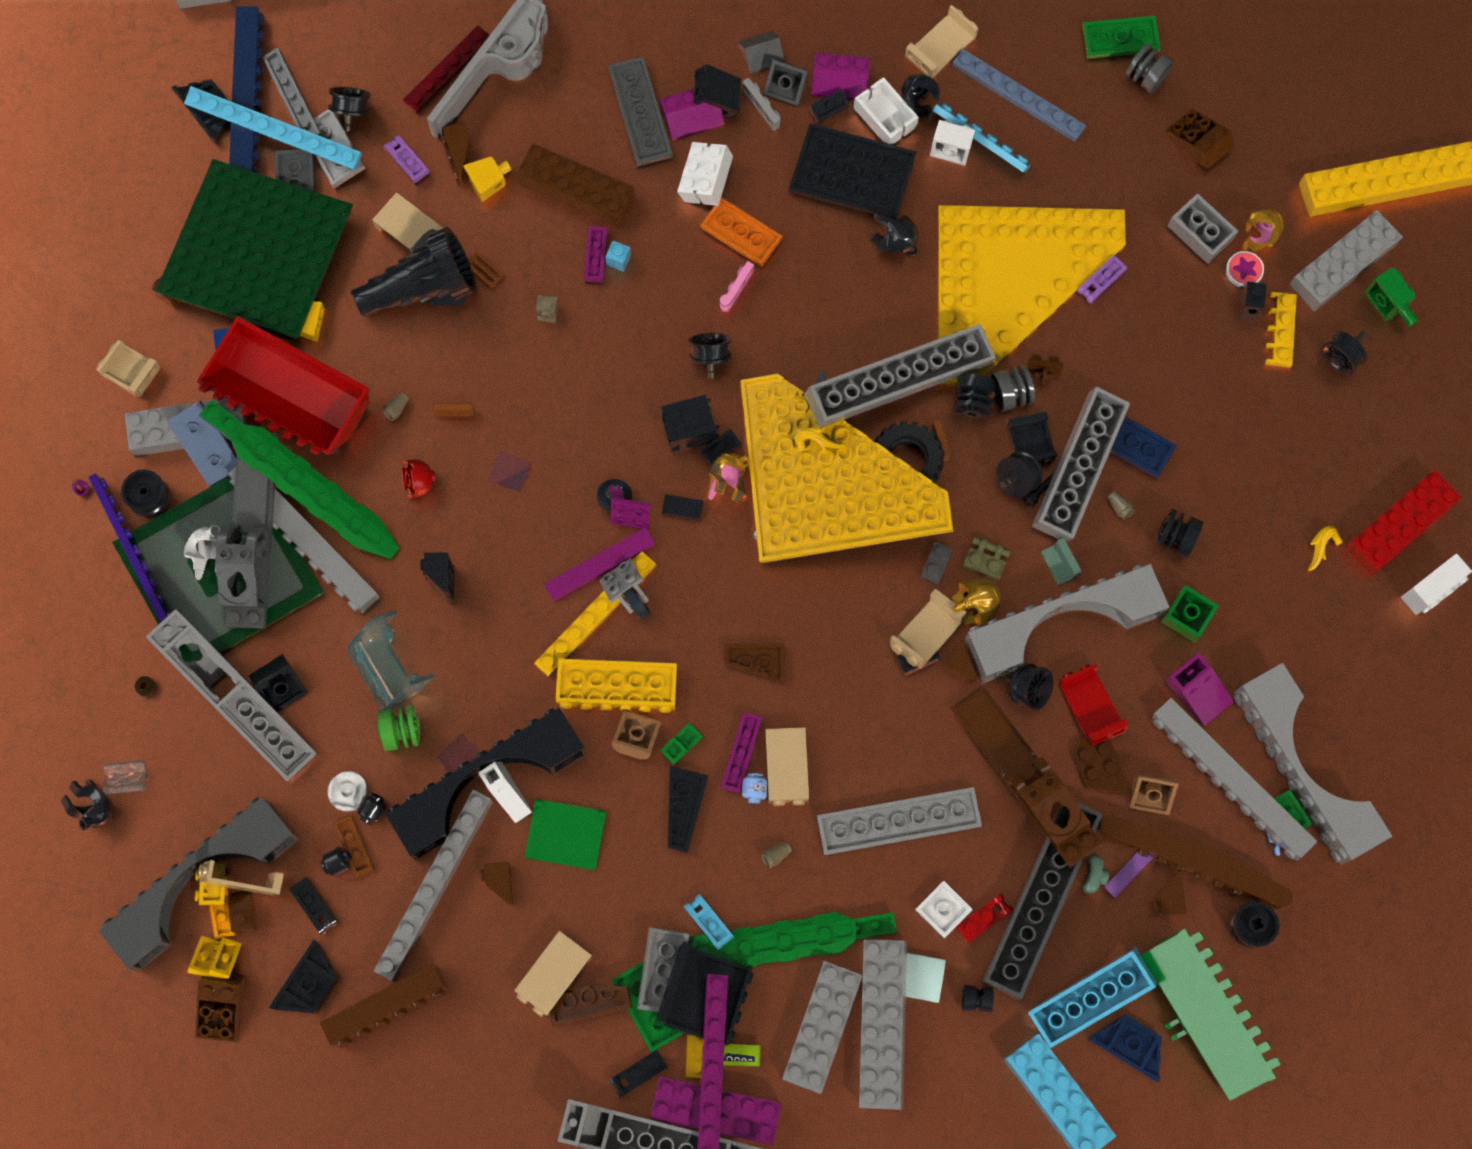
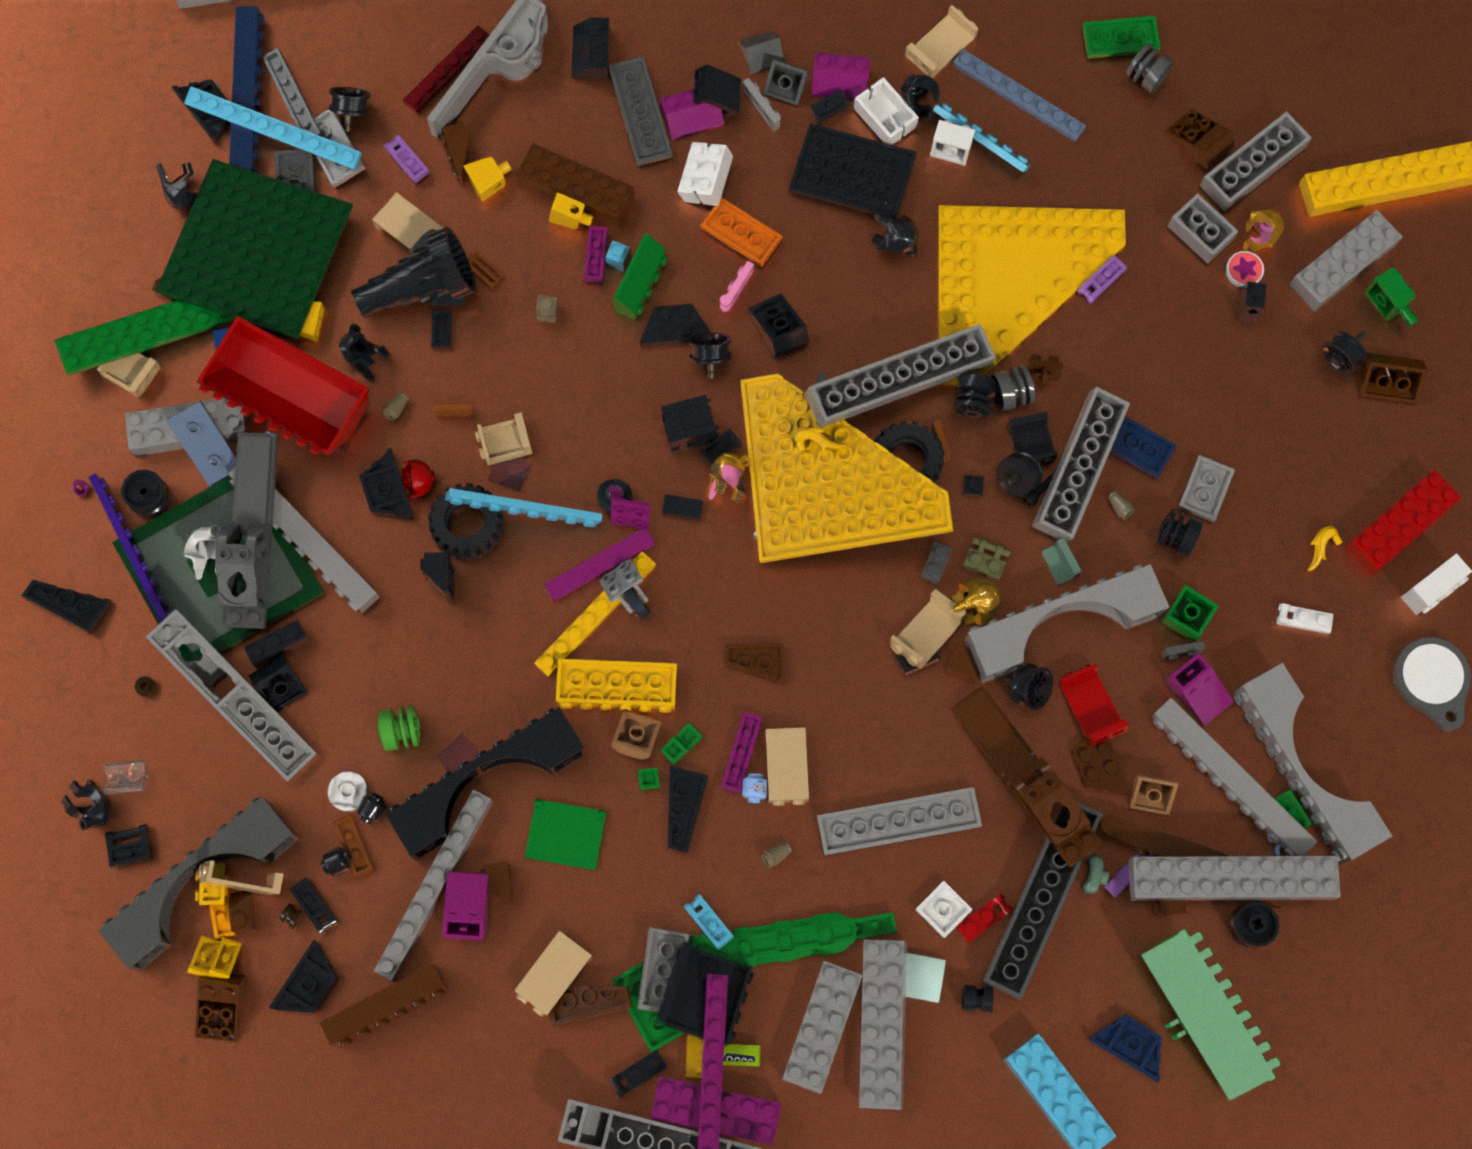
green plate [199,400,400,559] -> none
clear light blue windscreen [348,611,435,710] -> none
white slope [479,762,533,823] -> none
medium azure brick [1028,947,1158,1048] -> none
yellow hinge [1265,292,1297,368] -> none
none -> black wing [21,580,112,634]
none -> green plate [54,300,235,376]
none -> black plate [105,824,152,868]
none -> black piece [156,162,198,210]
none -> black arch [244,620,310,669]
none -> dark brown wheel [279,903,304,929]
none -> black piece [339,324,390,382]
none -> black wing [359,448,414,518]
none -> black tyre [428,483,505,561]
none -> black tile [431,311,452,349]
none -> magenta slope [443,871,489,940]
none -> medium azure plate [445,488,602,527]
none -> tan panel [475,412,532,465]
none -> yellow torso [548,192,593,230]
none -> black slope [571,17,610,78]
none -> green slope [613,233,668,320]
none -> green plate [638,767,660,791]
none -> black wing [640,304,711,346]
none -> black slope [748,293,809,357]
none -> black plate [963,475,984,497]
none -> light grey brick [1129,856,1341,901]
none -> dark grey plate [1161,641,1205,661]
none -> light grey plate [1178,455,1235,523]
none -> light grey brick [1200,111,1312,212]
none -> white plate [1276,603,1333,634]
none -> reddish brown slope [1360,352,1427,404]
none -> piece [1393,637,1471,732]

